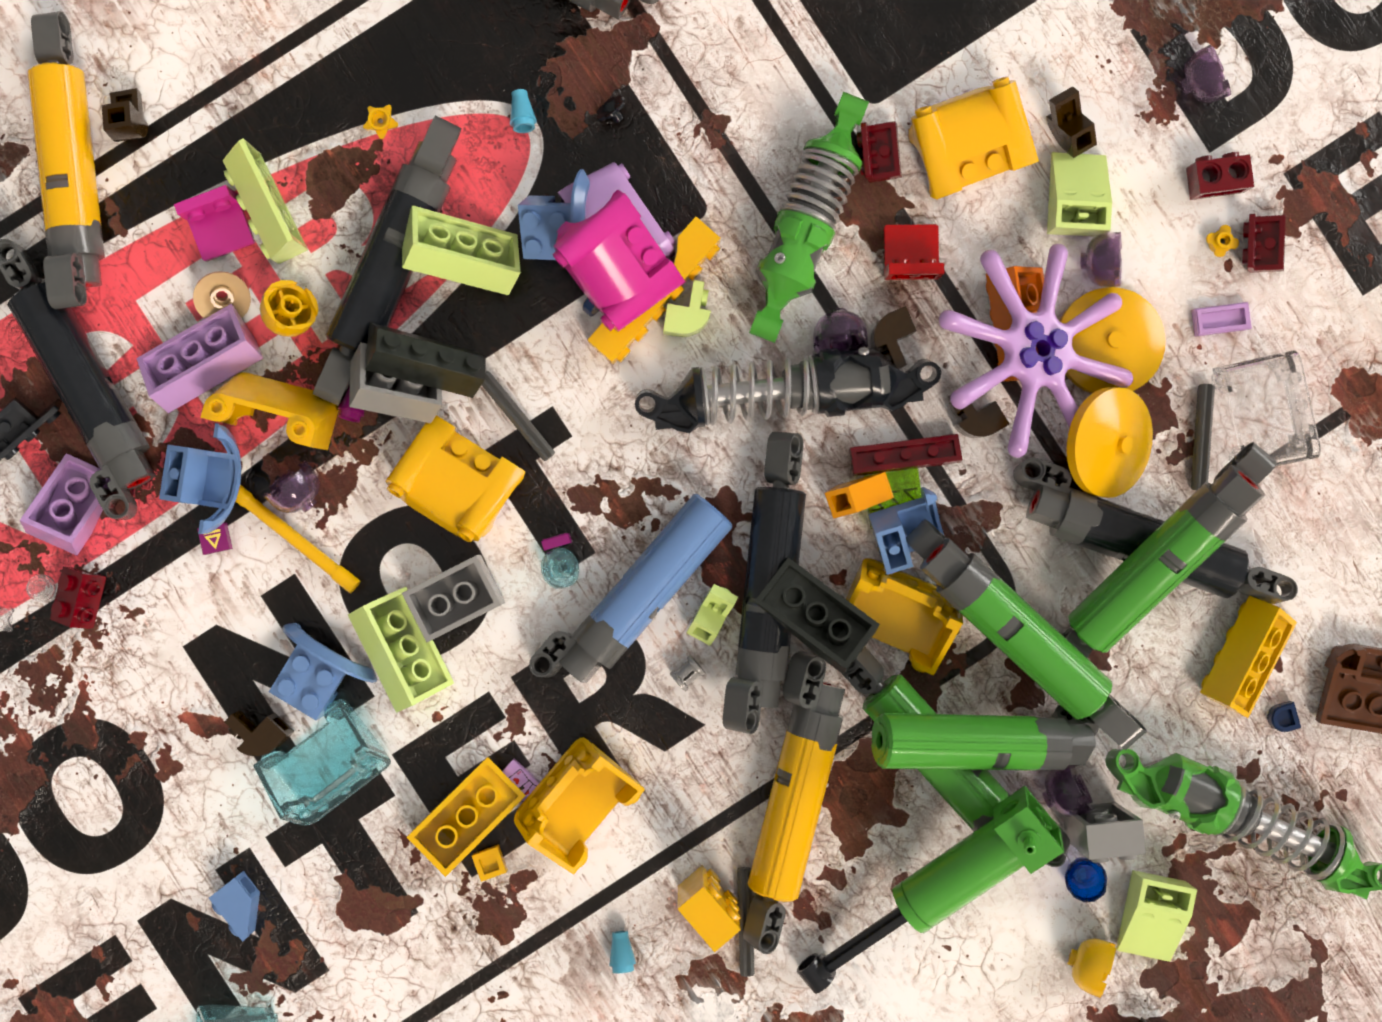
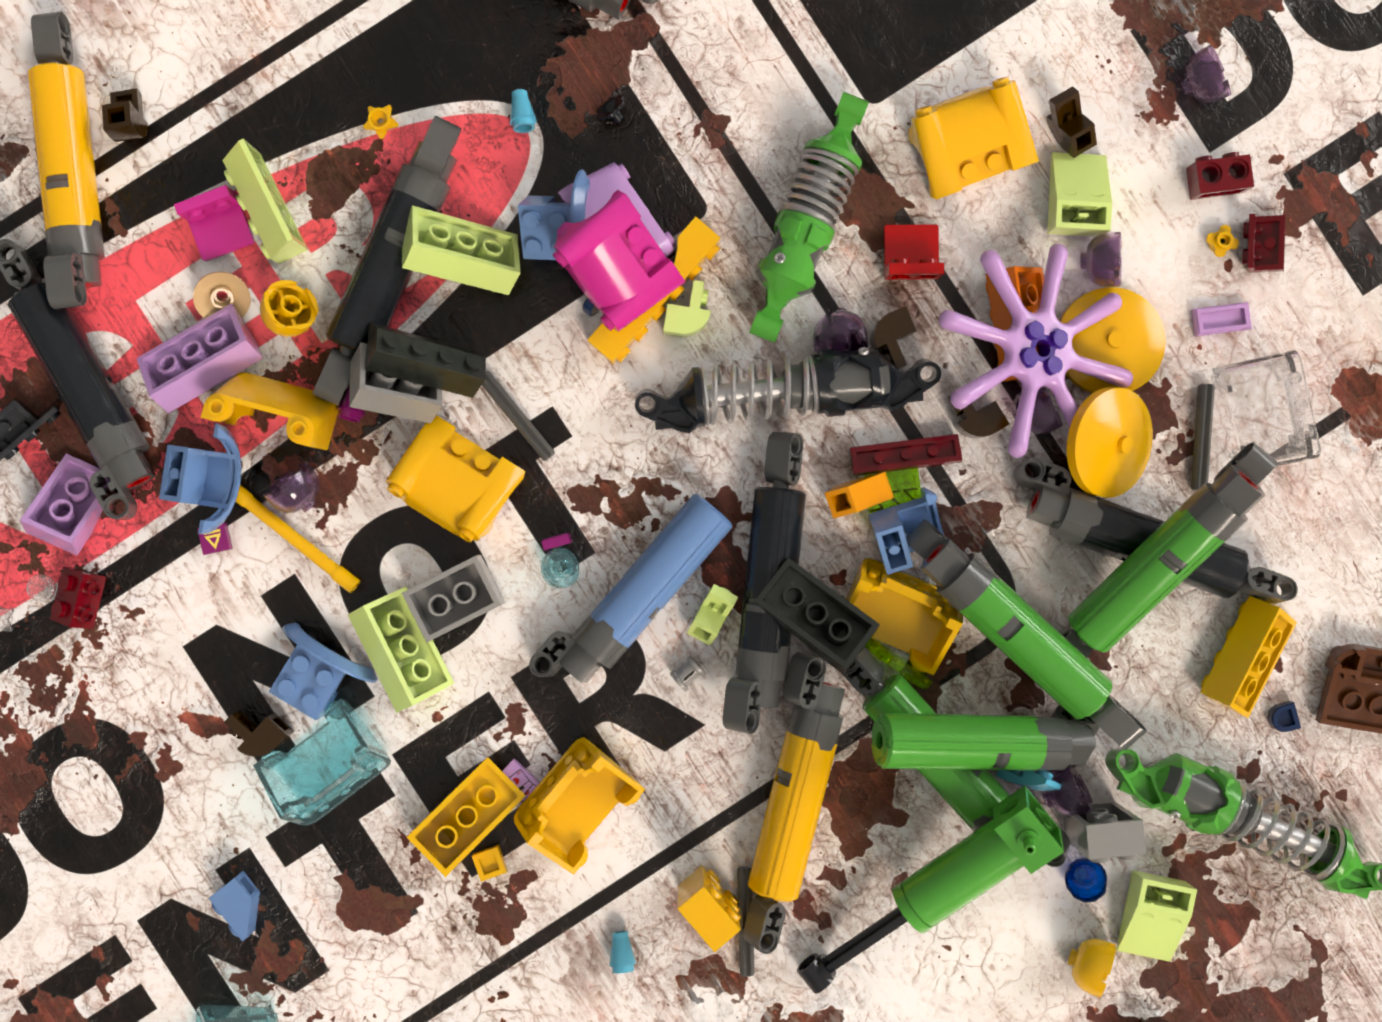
dark red bracket [857,121,902,183] -> none
none -> clear neon green tile [865,638,932,689]
none -> medium azure slope [996,770,1062,791]
none -> clear purple cylinder [1012,386,1063,434]

